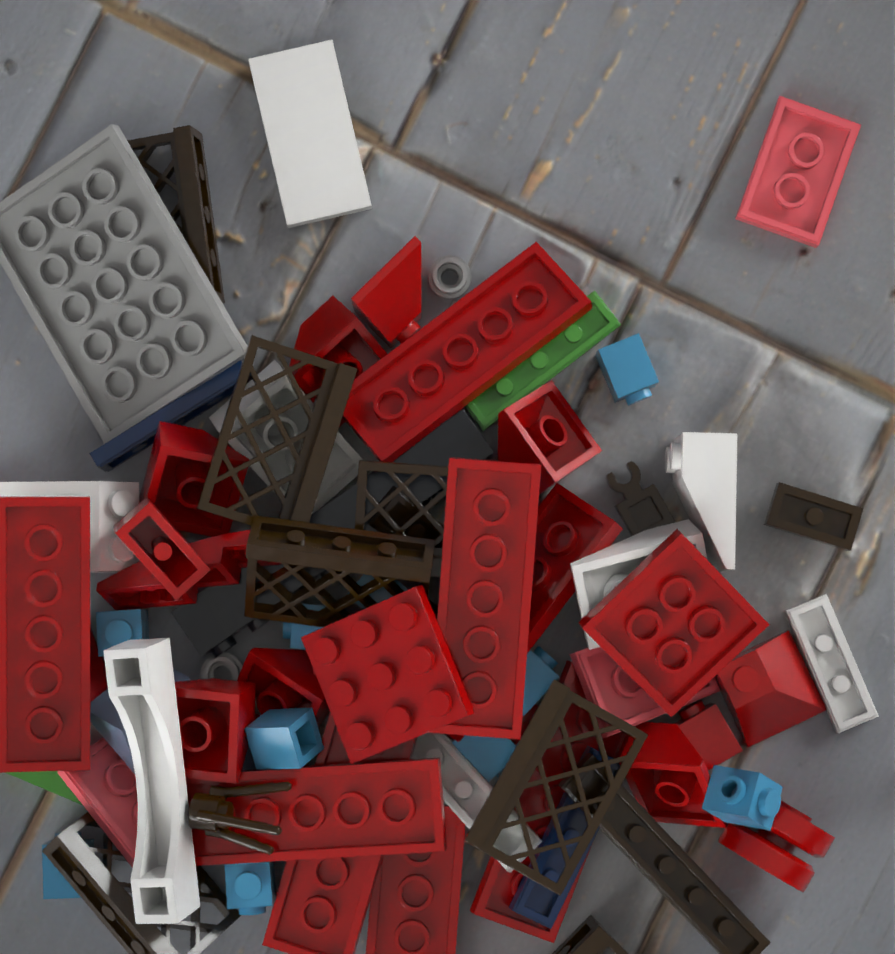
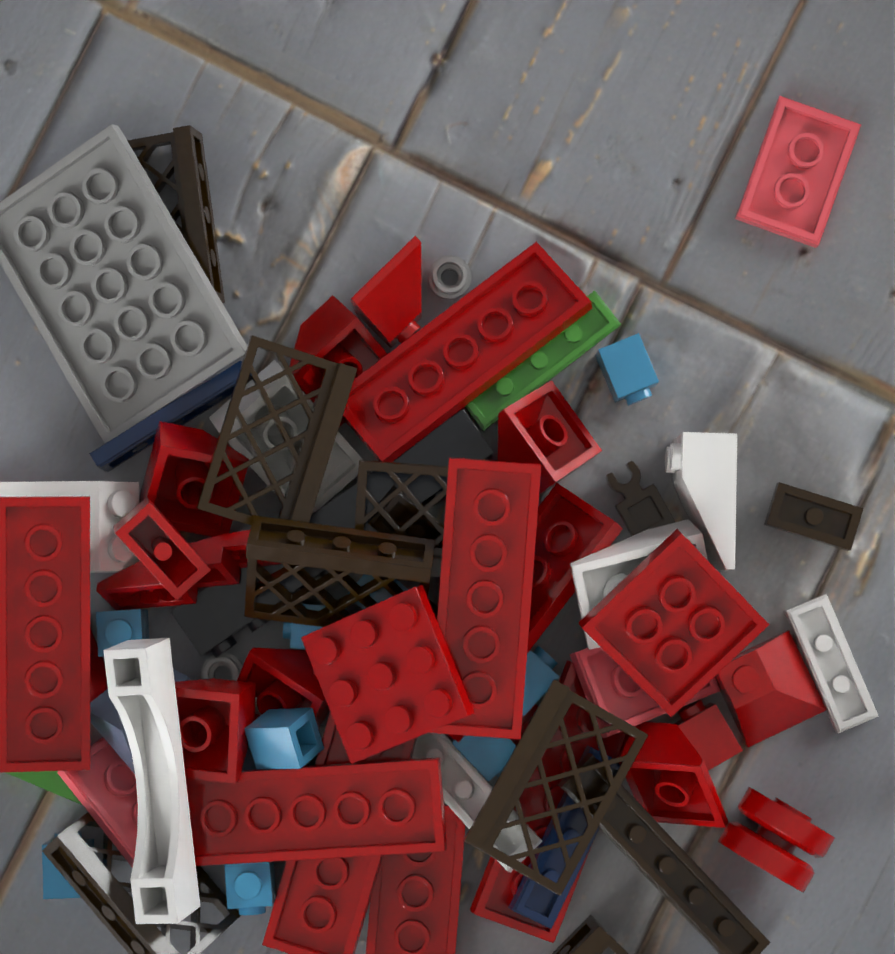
dark brown plant [188,782,292,855] -> none
white tile [248,40,372,228] -> none
dark azure brick [702,765,783,831] -> none

